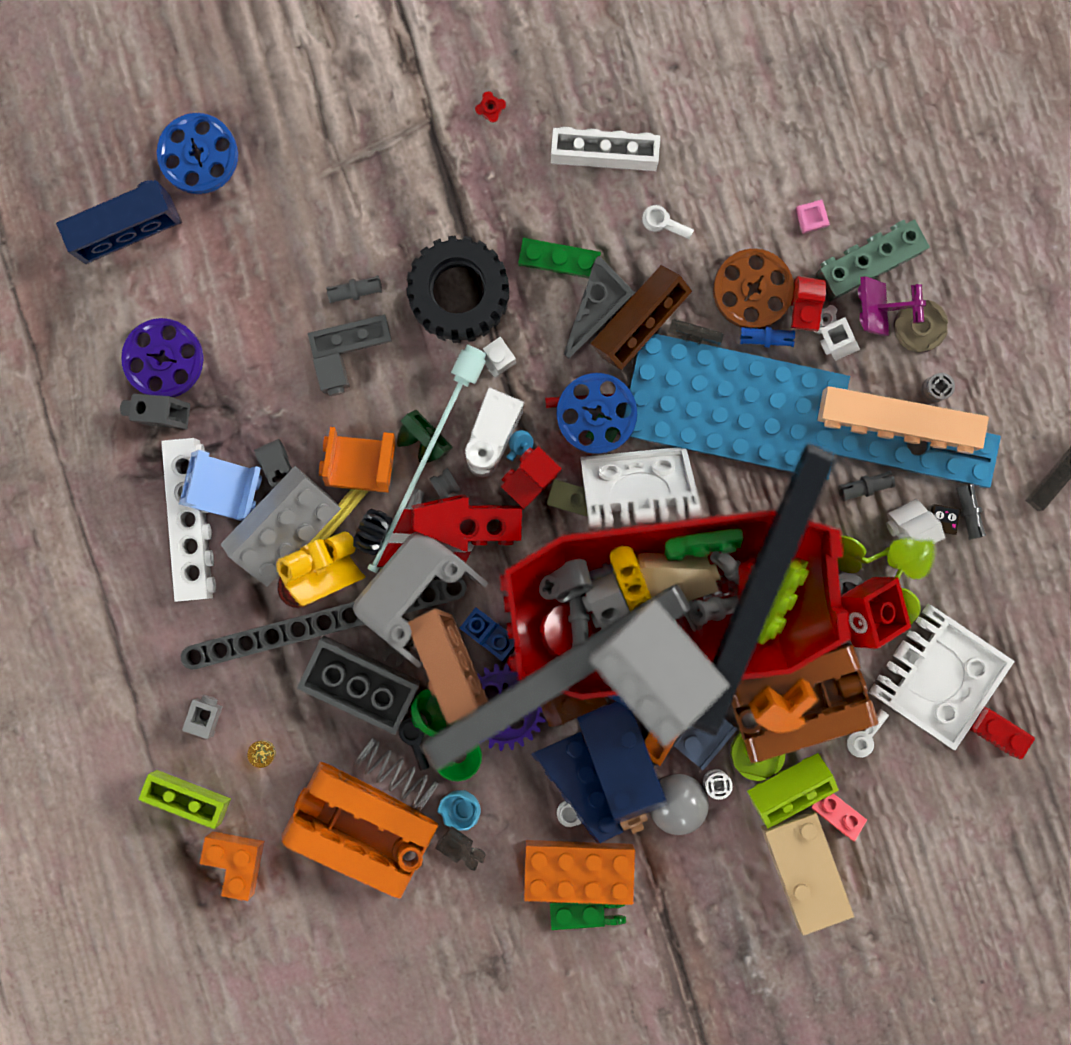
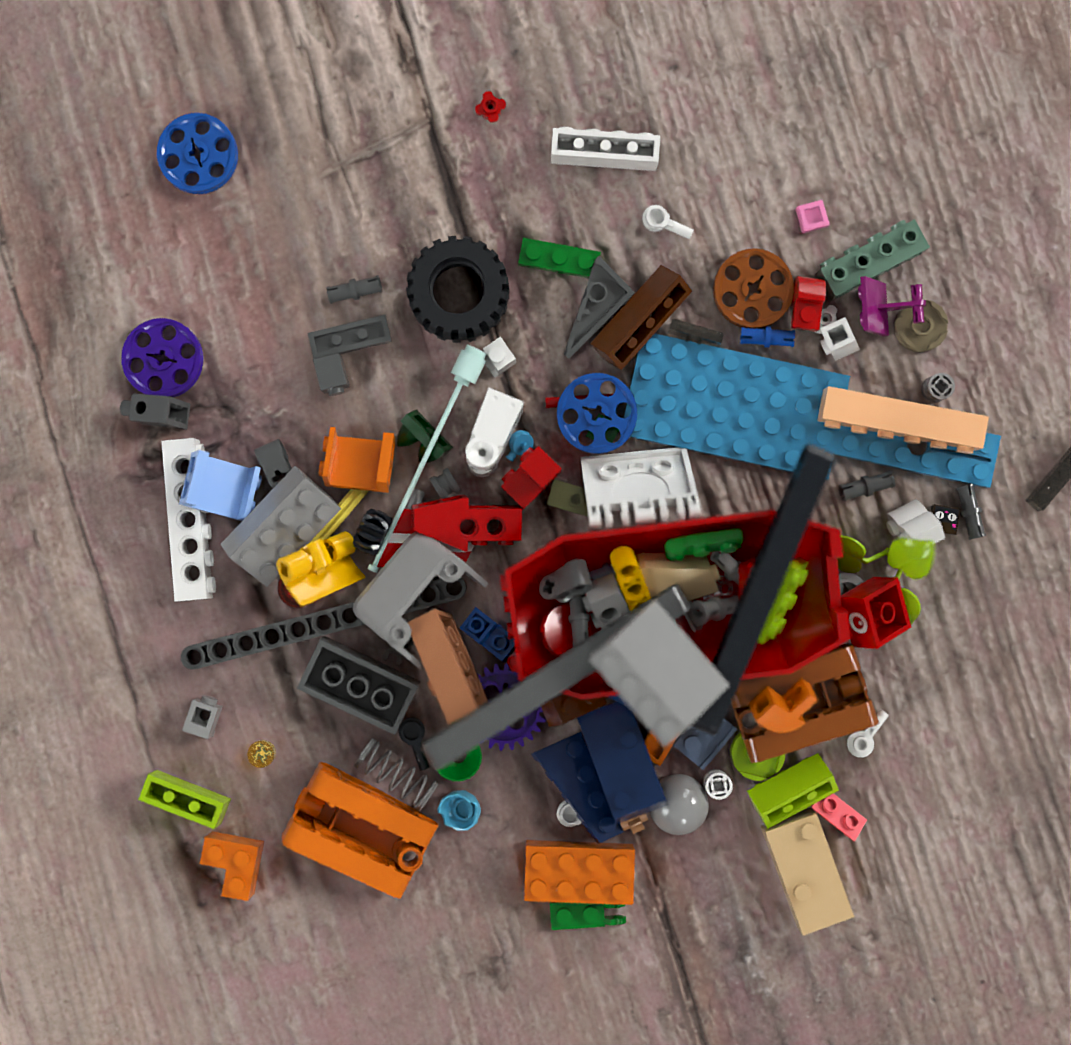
dark blue brick [56,180,182,264] -> none
green piece [411,689,451,737] -> none
clear smoke plate [435,826,486,871] -> none
white hinge [868,604,1015,750] -> none
red brick [969,707,1035,759] -> none

